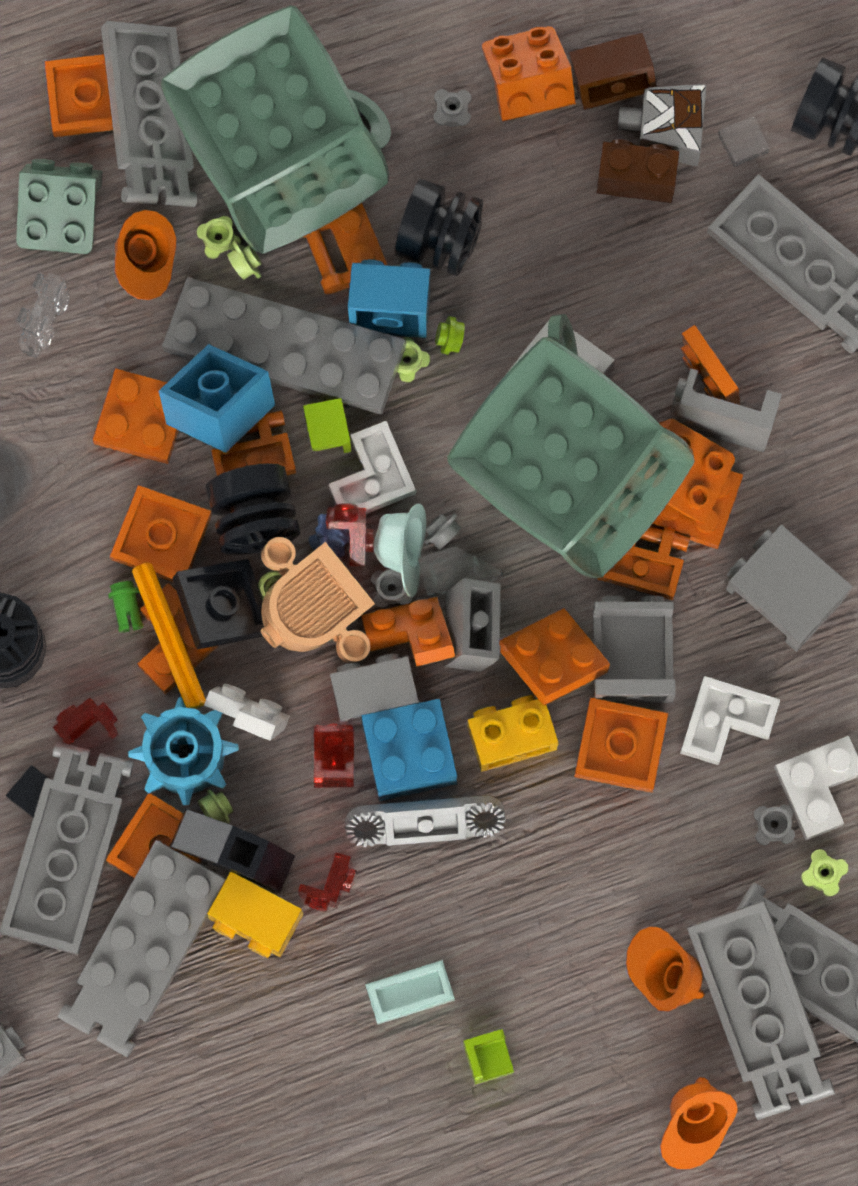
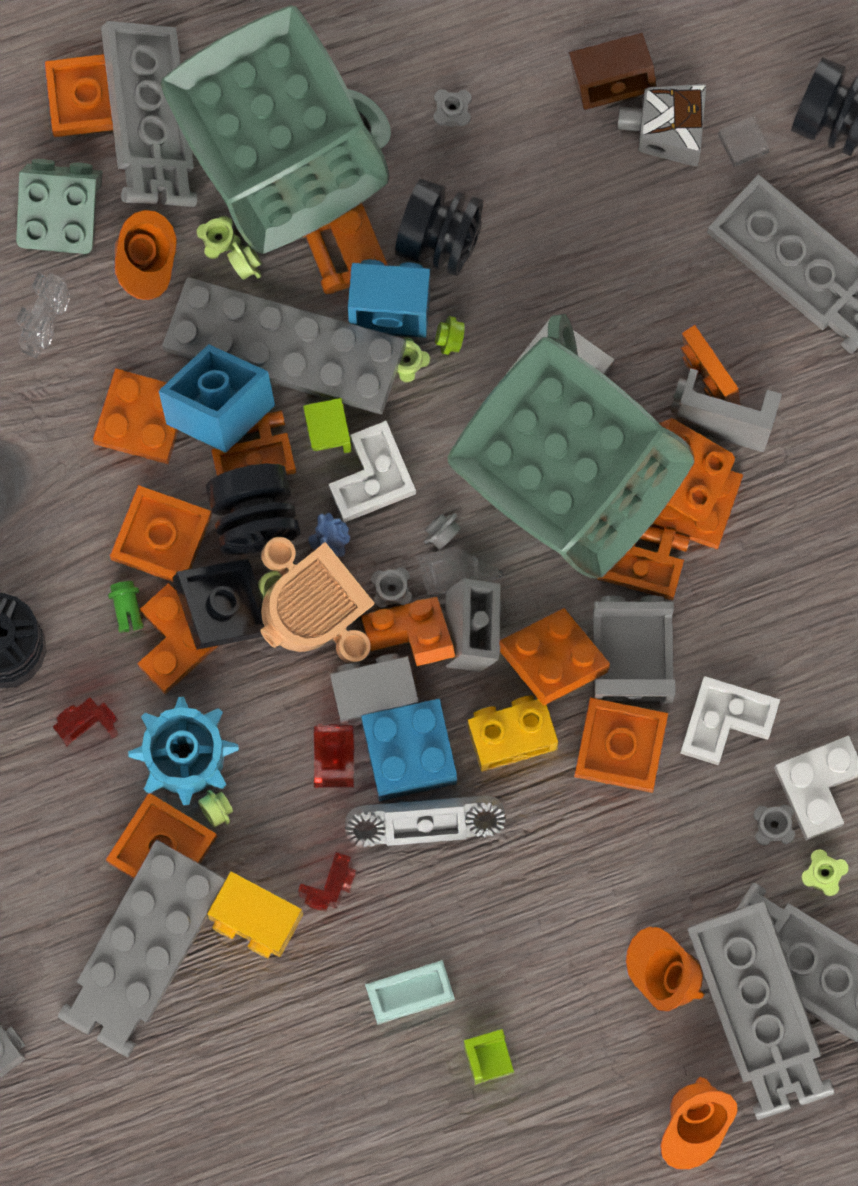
light grey hinge [0,741,134,955] -> none
black tile [6,765,49,818] -> none
light orange axle [132,562,206,709] -> none
black slope [170,809,295,893] -> none
white plate [204,684,290,741] -> none
clear red bracket [326,503,374,566] -> none
light aqua piece [374,503,426,597] -> none
orange bracket [482,26,576,121] -> none
reddish brown brick [596,139,680,203] -> none
light grey panel [726,524,853,652] -> none

